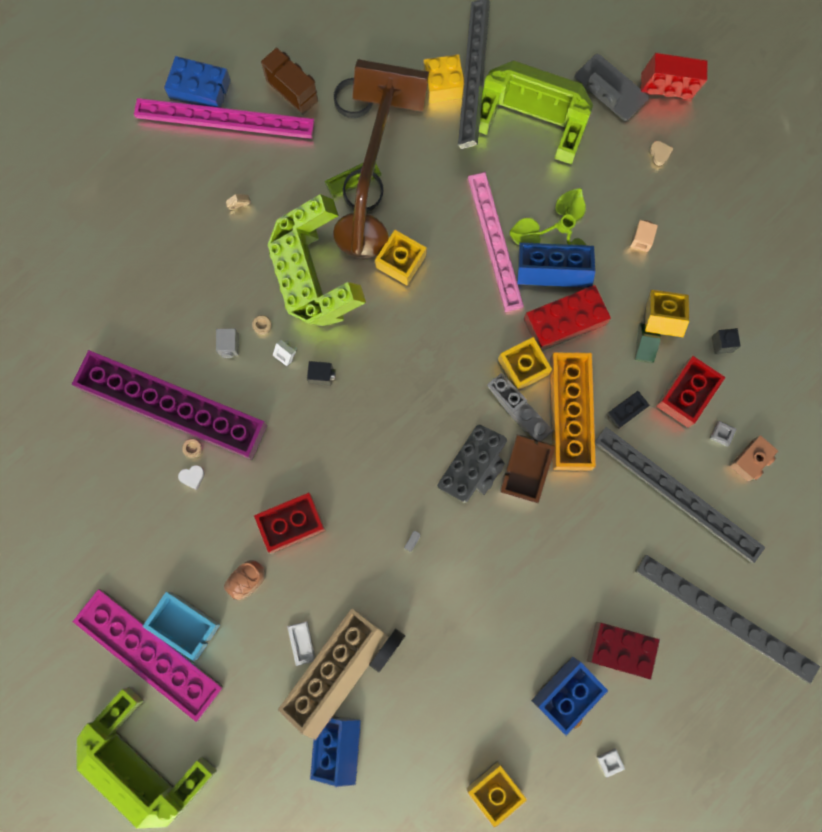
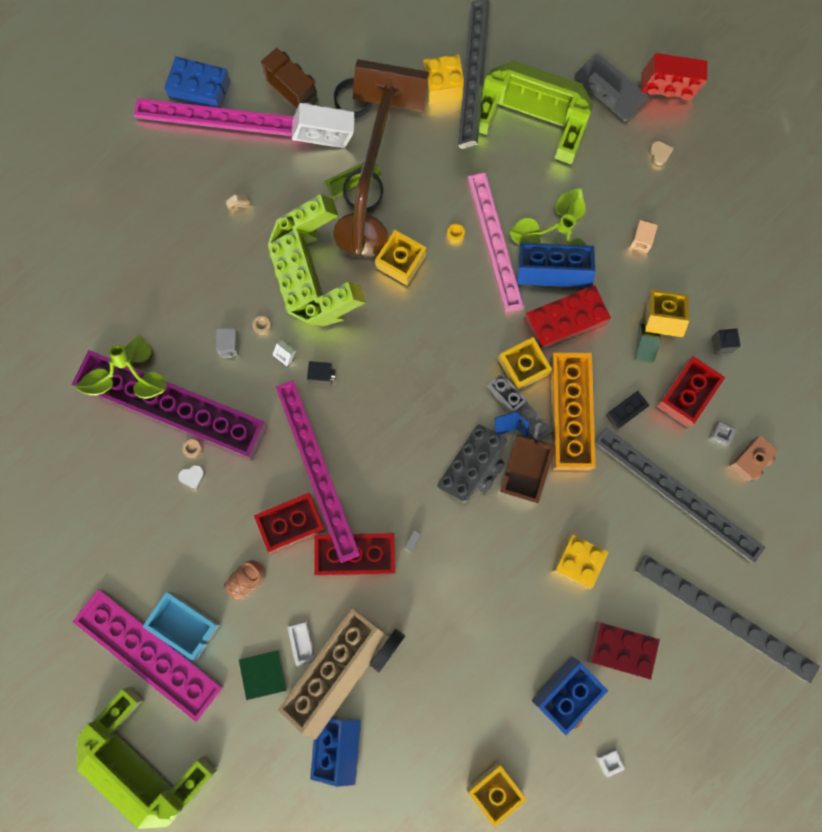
none -> lime plant [75,335,167,398]
none -> dark green tile [239,650,287,700]
none -> dark pink plate [275,380,360,563]
none -> white brick [292,102,354,148]
none -> red brick [314,533,395,576]
none -> yellow tile [447,223,465,243]
none -> blue bracket [495,411,529,437]
none -> yellow brick [553,534,609,589]

